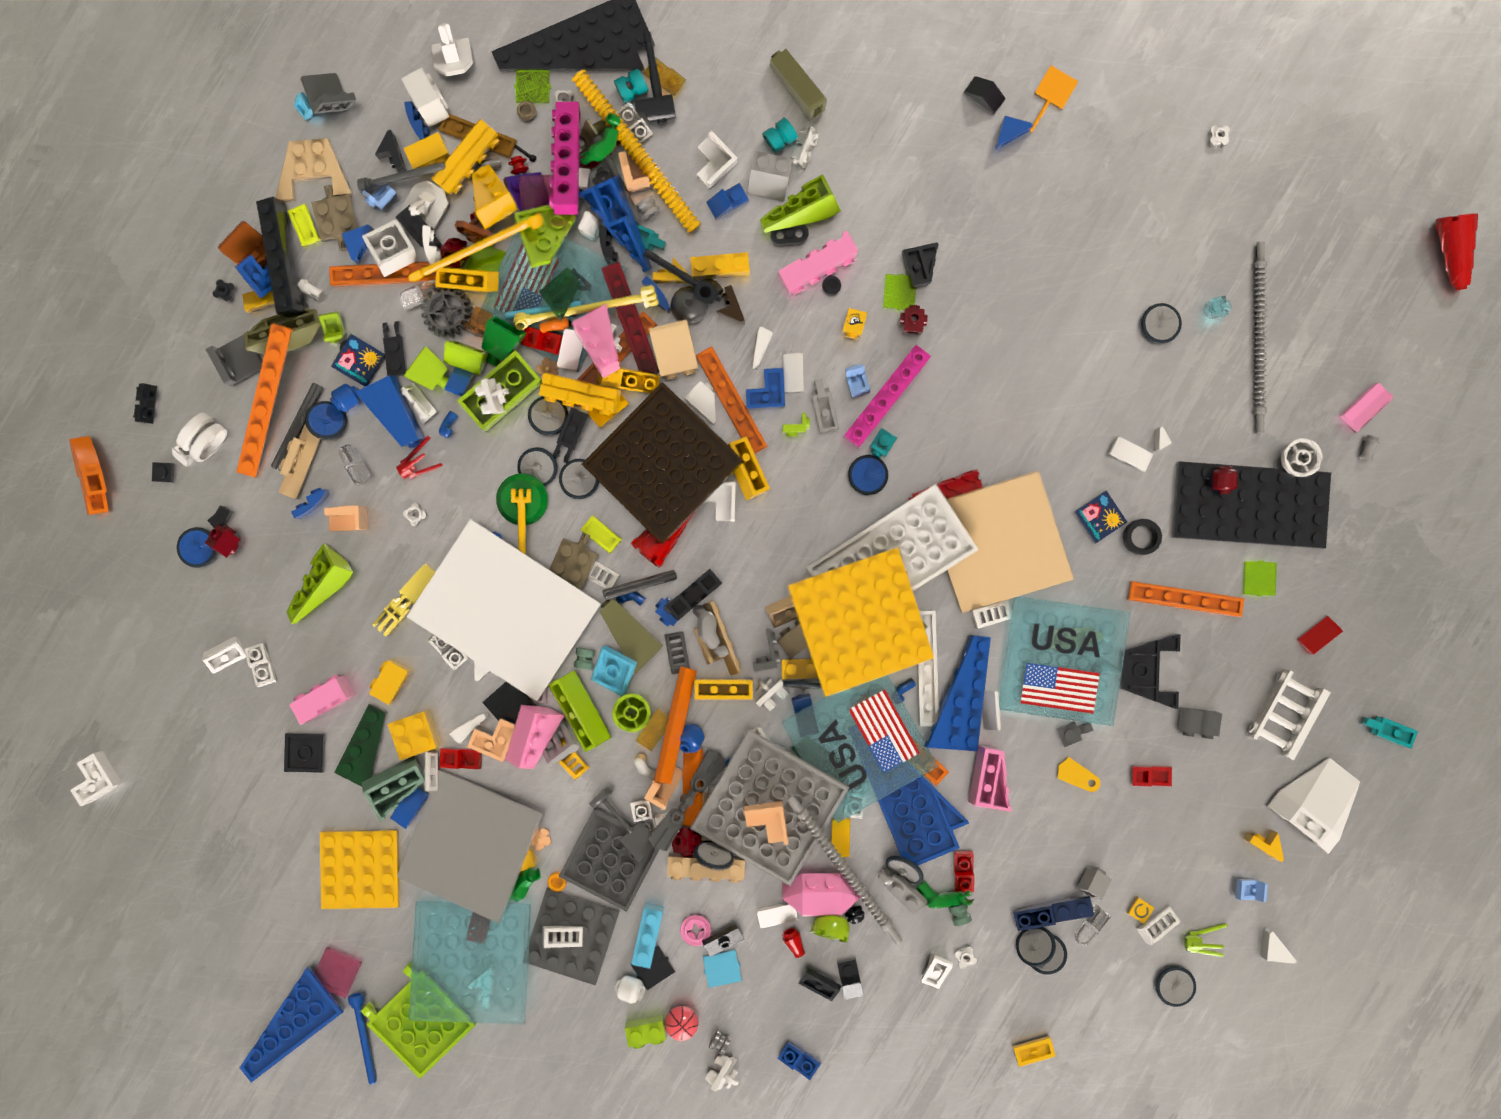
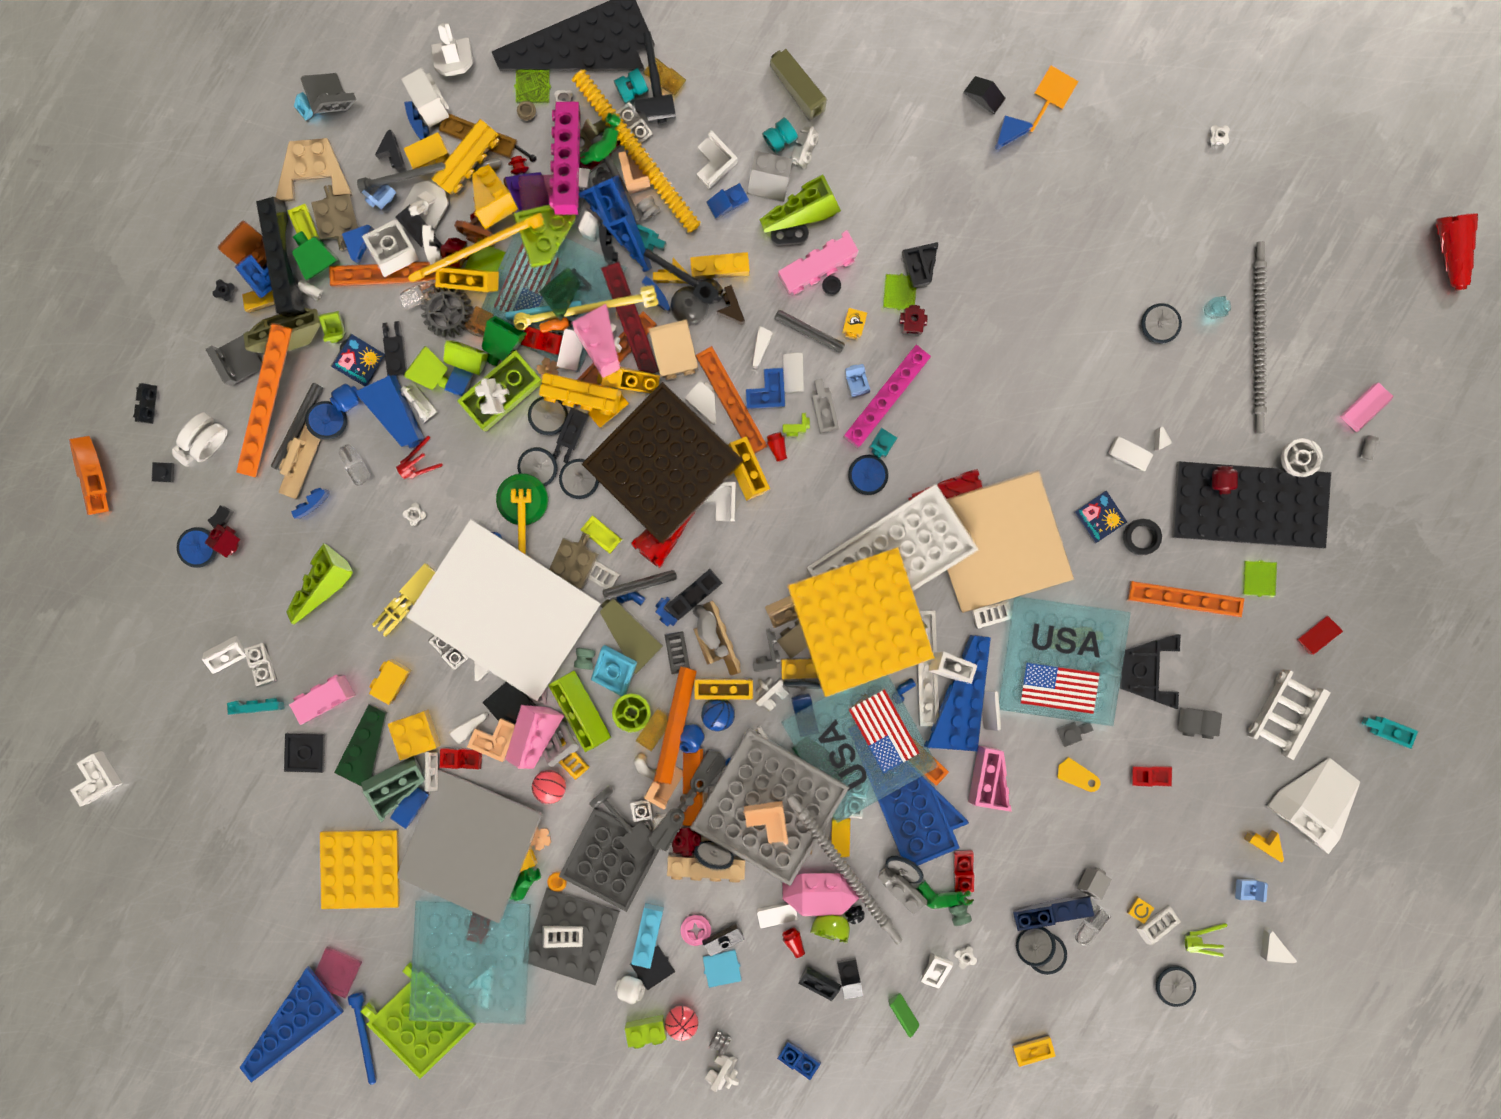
light nougat panel [324,506,368,531] -> none
blue arm [438,411,458,438] -> none
none -> teal hinge [227,698,284,715]
none -> green torso [292,231,339,280]
none -> coral piece [532,770,566,804]
none -> blue piece [701,699,735,732]
none -> red cone [766,432,787,461]
none -> dark grey axle [775,310,845,353]
none -> bright green slope [888,993,919,1038]
none -> white slope [928,652,977,684]

